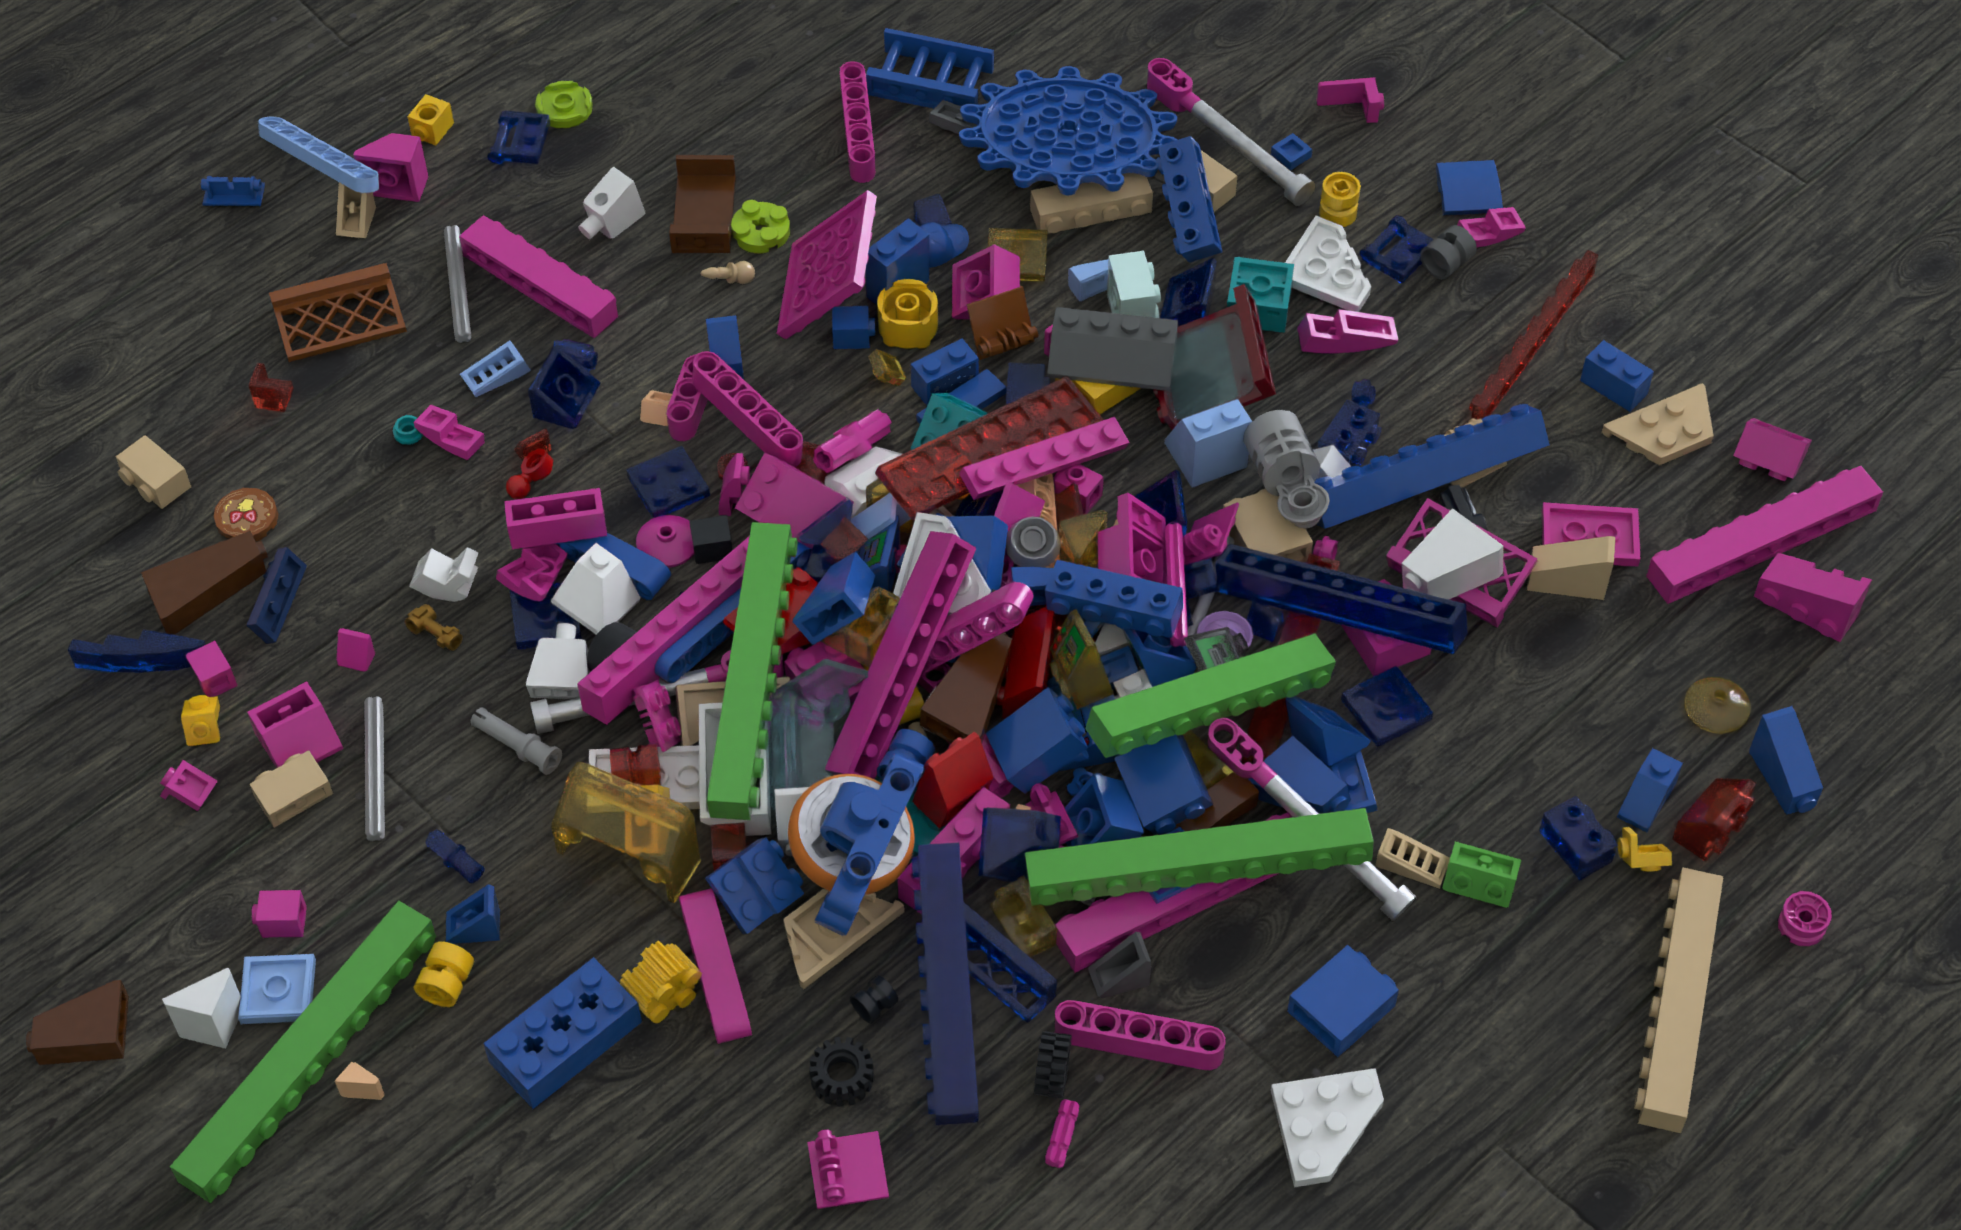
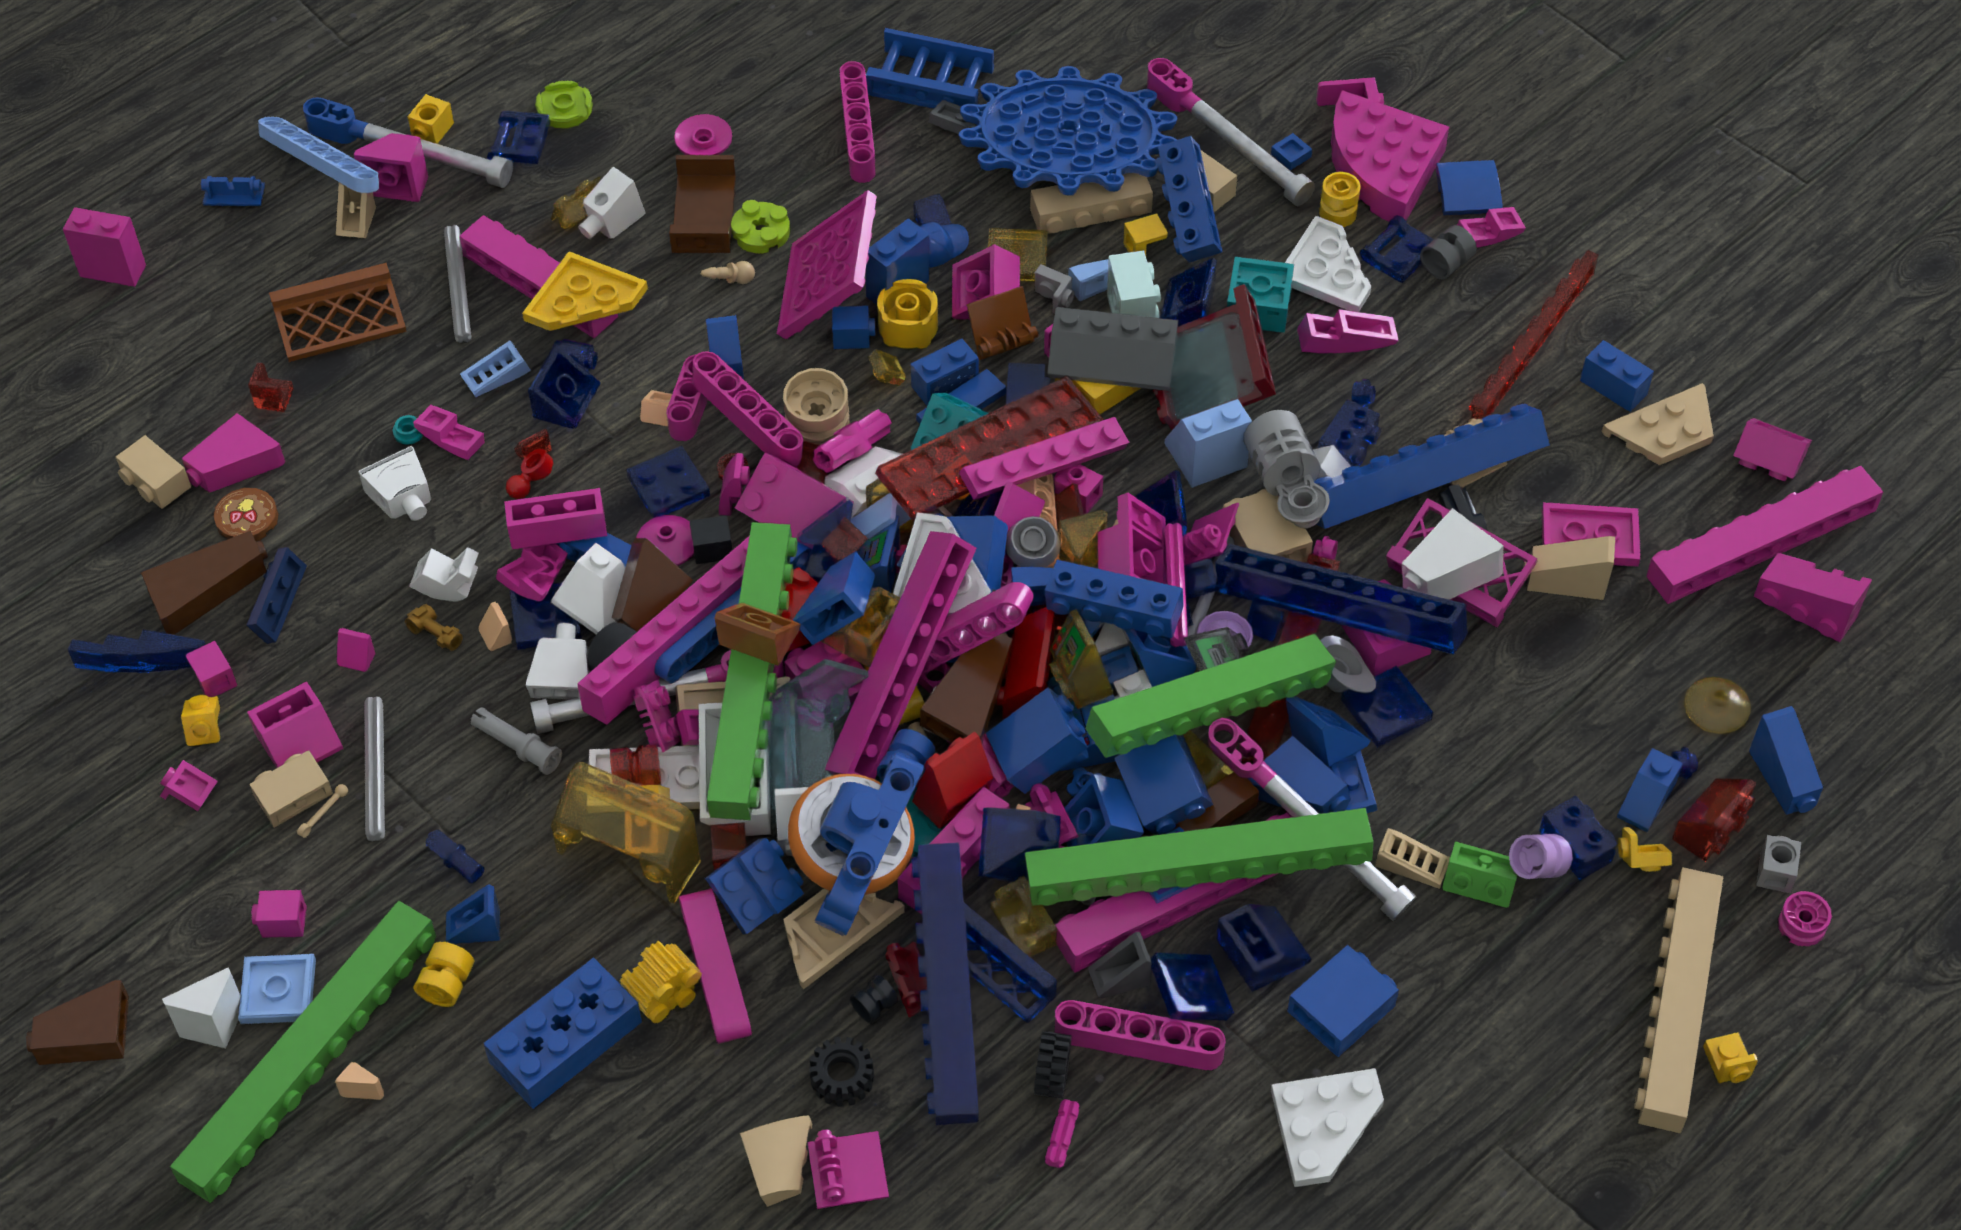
none -> dark pink brick [63,207,146,287]
none -> dark pink slope [182,413,285,493]
none -> tan hinge [297,784,348,838]
none -> piece [303,97,513,188]
none -> white torso [359,446,431,521]
none -> light nougat slope [479,602,512,651]
none -> yellow plate [522,252,648,331]
none -> clear yellow hinge [551,176,601,229]
none -> reddish brown slope [612,538,693,632]
none -> dark pink dish [675,114,732,155]
none -> dark pink plate [676,709,699,745]
none -> dark orange slope [715,603,801,666]
none -> tan slope [740,1115,813,1207]
none -> tan wheel [783,368,850,451]
none -> dark red hinge [885,942,937,1018]
none -> light grey bracket [1035,264,1074,314]
none -> yellow panel [1123,213,1168,256]
none -> clear blue plate [1150,953,1234,1021]
none -> clear blue slope [1216,904,1312,992]
none -> light grey piece [1320,636,1376,693]
none -> dark pink brick [1331,90,1449,228]
none -> lavender wheel [1509,834,1573,879]
none -> clear blue plate [1670,747,1698,779]
none -> yellow bracket [1703,1032,1758,1083]
none -> light grey brick [1756,835,1801,893]

